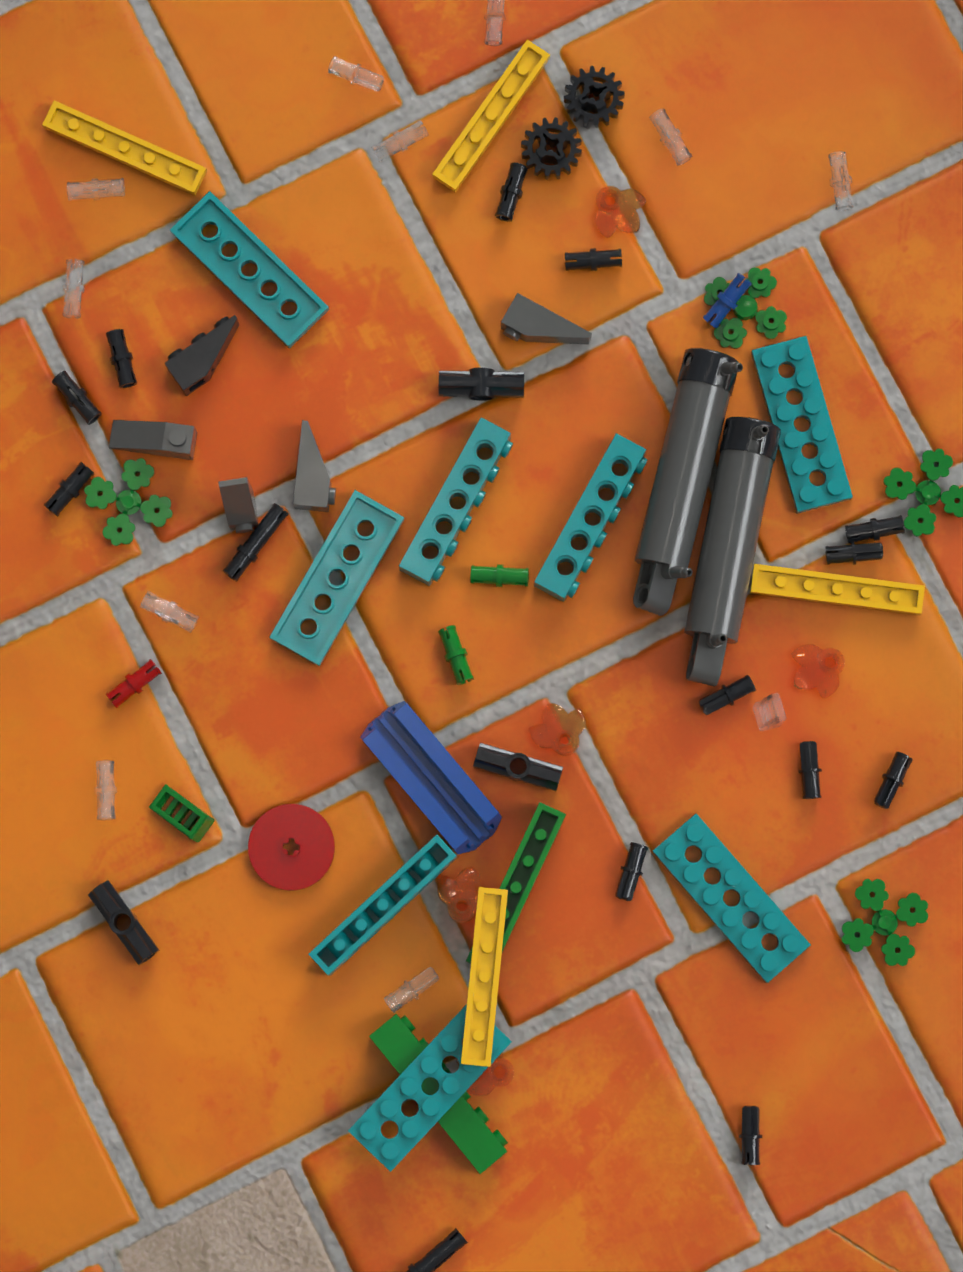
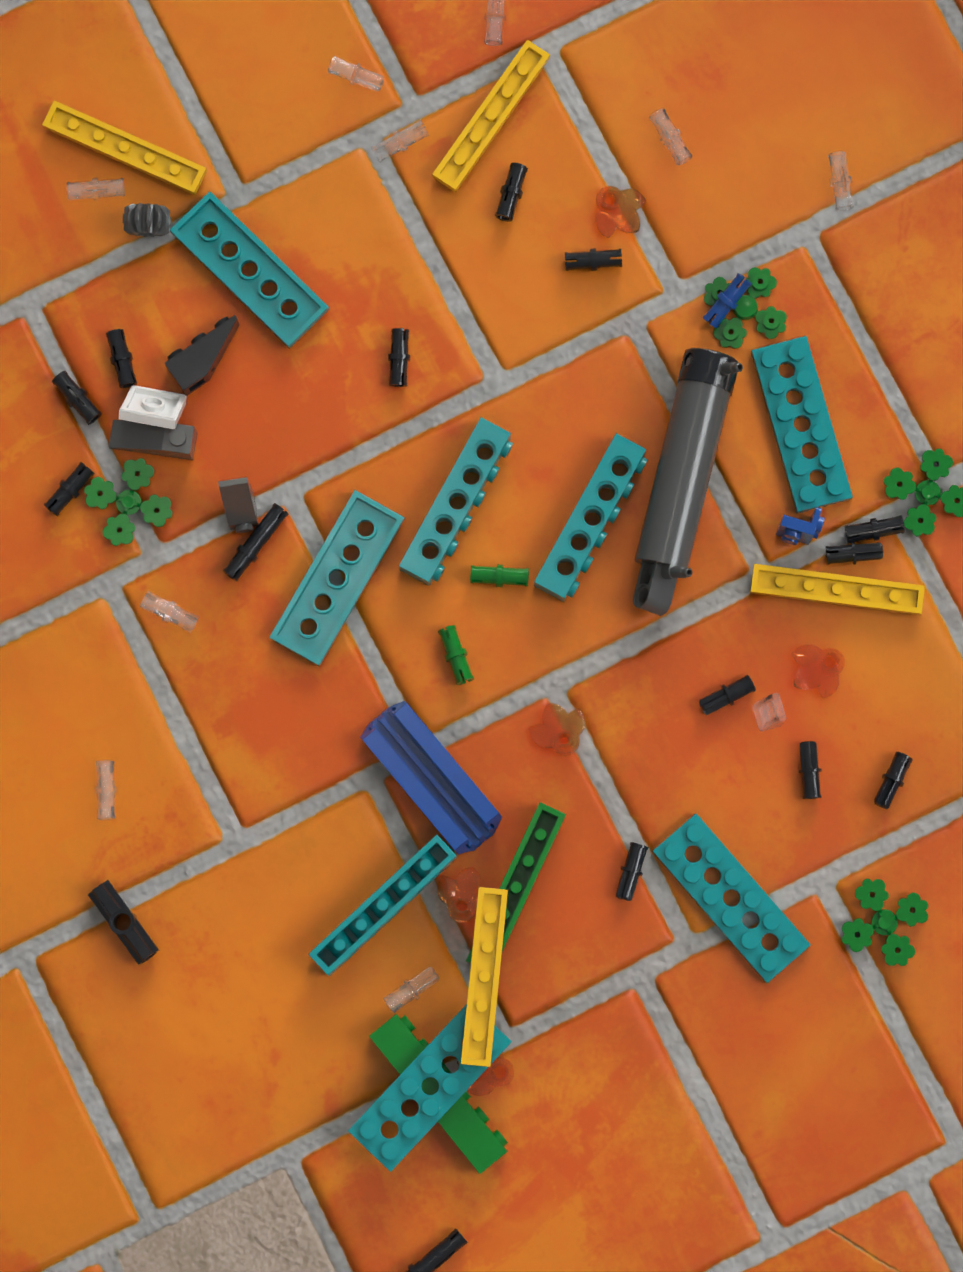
clear pin [62,259,85,318] -> none
red pin [106,659,162,708] -> none
green slope [149,784,215,843] -> none
red piece [248,804,335,891] -> none
dark grey slope [293,420,336,512] -> none
black piece [439,368,524,401] -> none
black piece [473,743,563,791] -> none
dark grey slope [501,293,592,345] -> none
black gear [521,117,582,180] -> none
black gear [564,66,625,128] -> none
dark grey piece [684,417,781,686] -> none
black axle [739,1106,762,1165] -> none
none -> white tile [119,385,187,429]
none -> dark grey gear [122,203,171,237]
none -> black pin [388,328,410,387]
none -> blue bracket [776,507,825,545]

